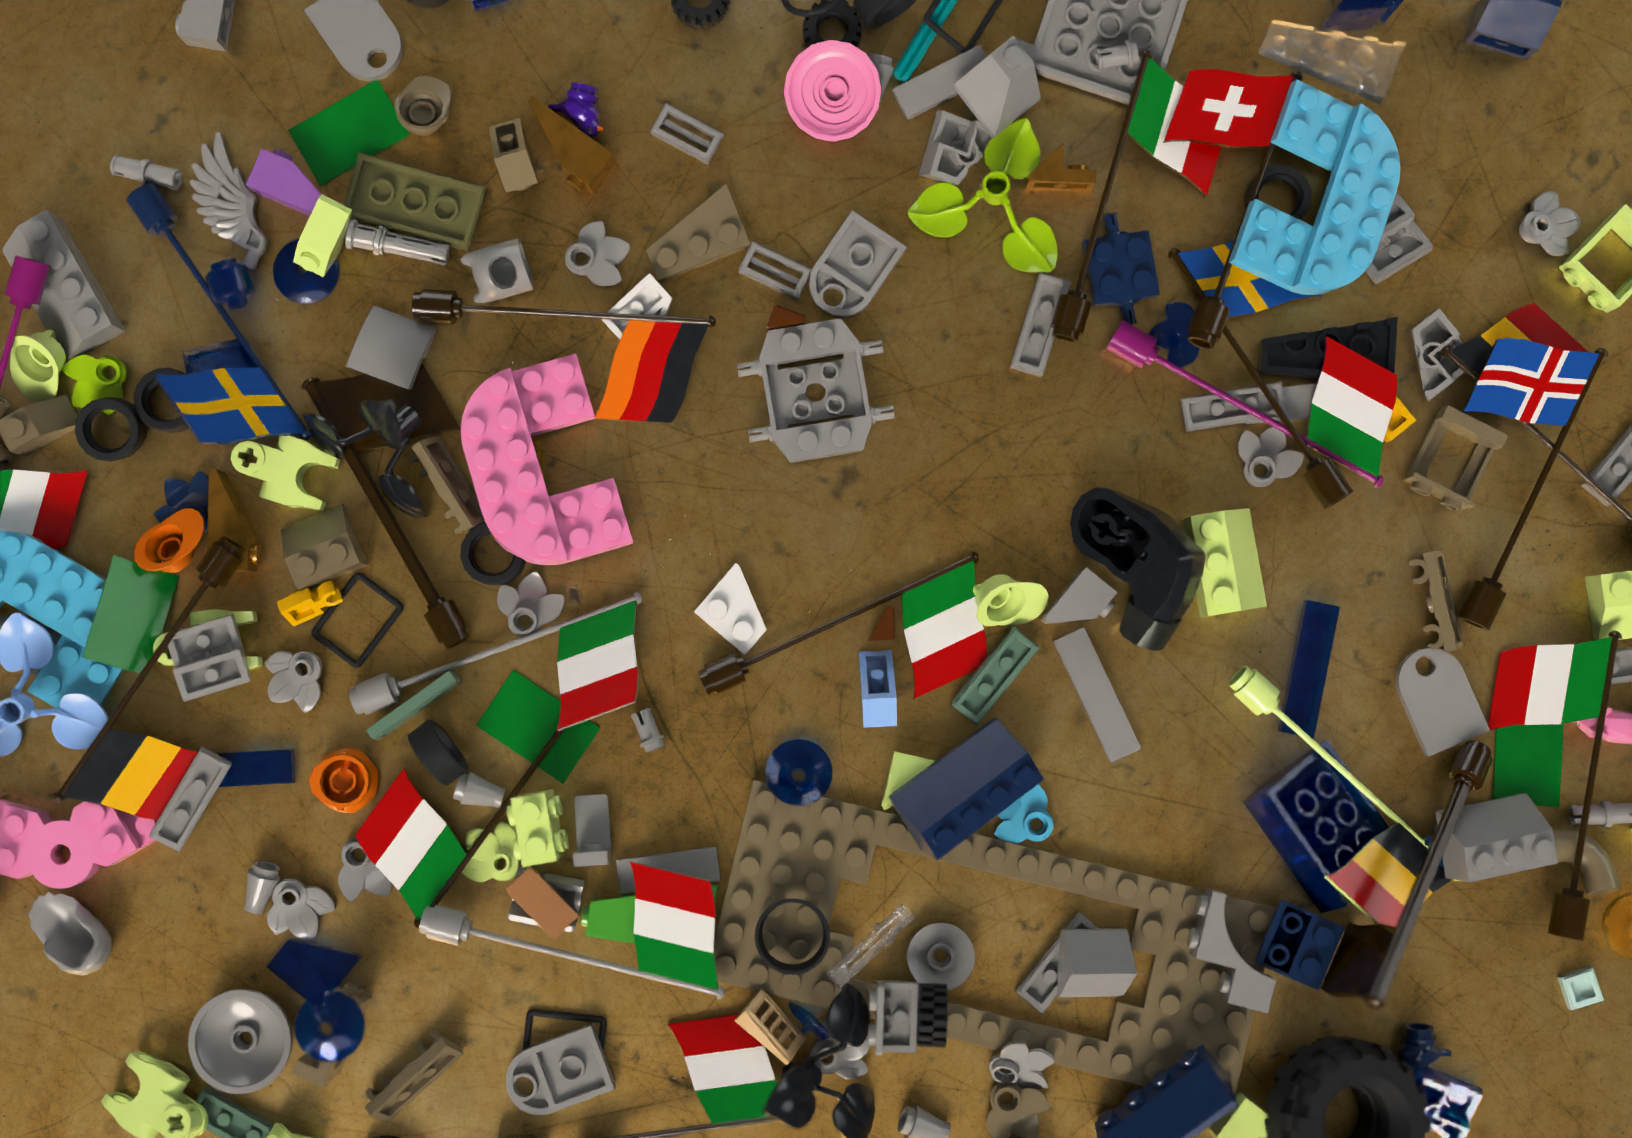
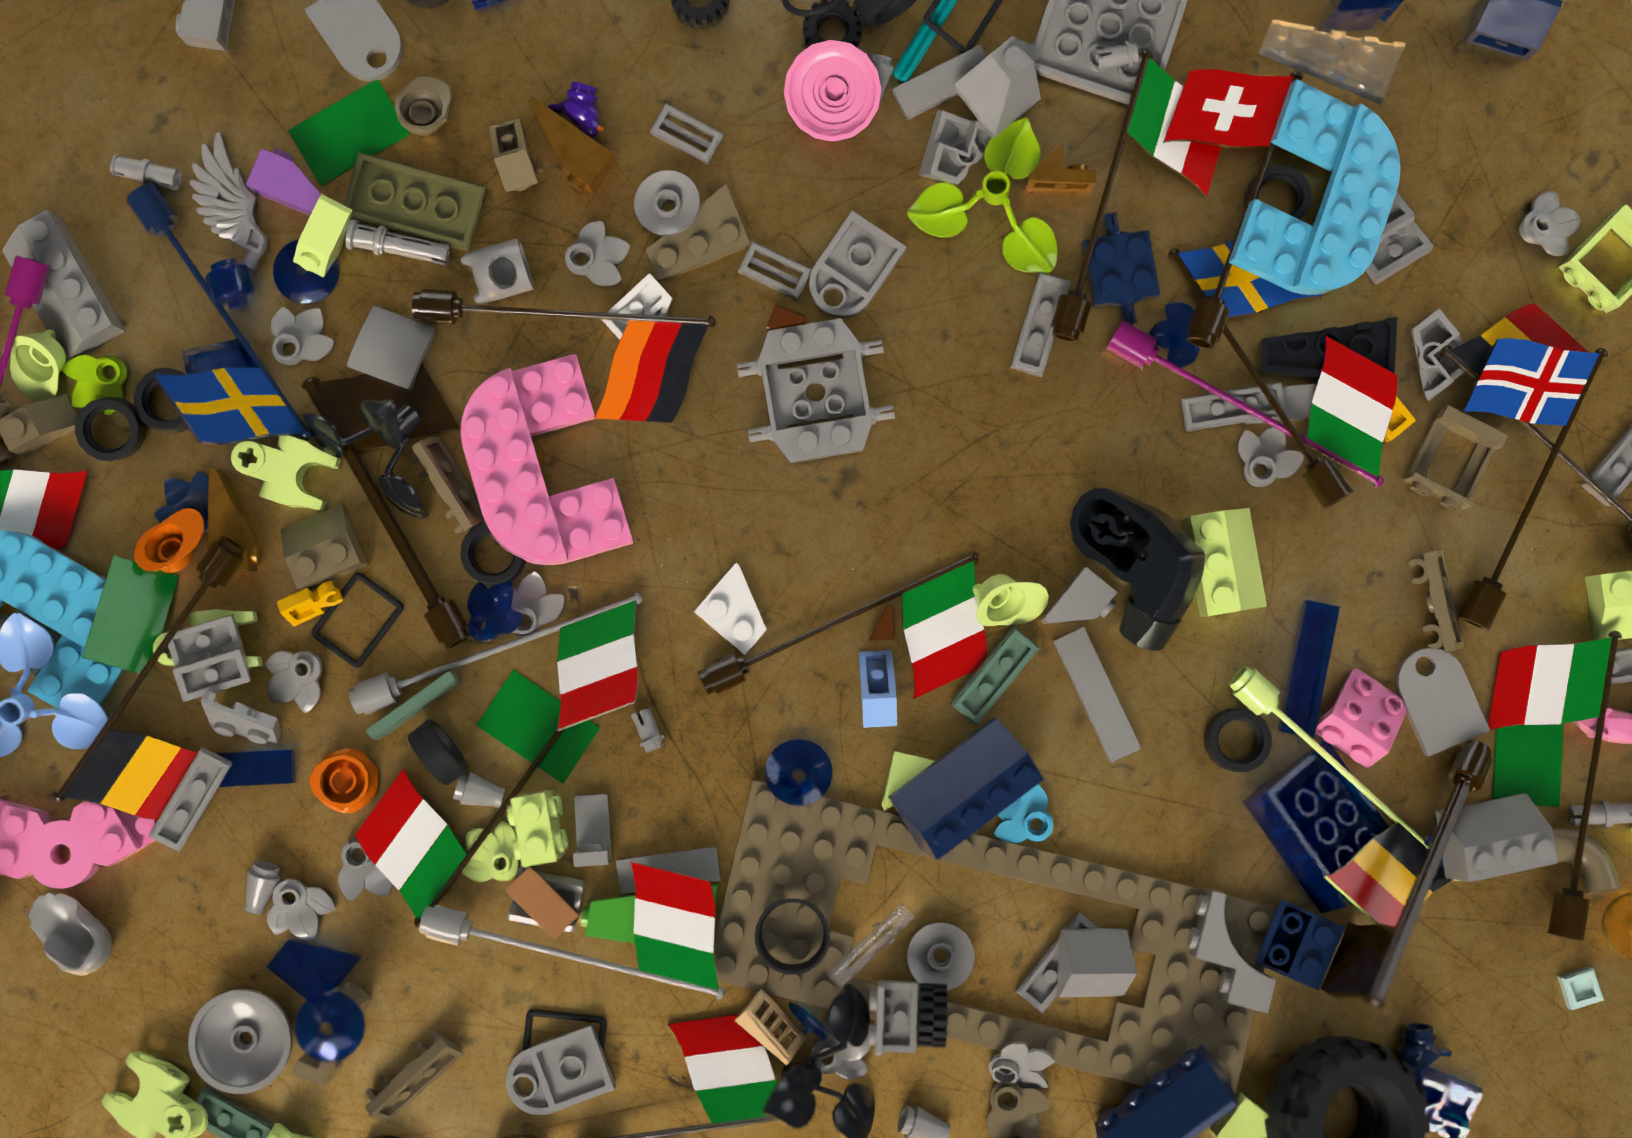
none -> light grey wing [201,691,282,744]
none -> light grey plate [271,306,335,366]
none -> clear blue plate [467,582,524,642]
none -> light grey dish [634,170,700,236]
none -> black tyre [1204,708,1272,772]
none -> bright pink bracket [1312,668,1407,769]

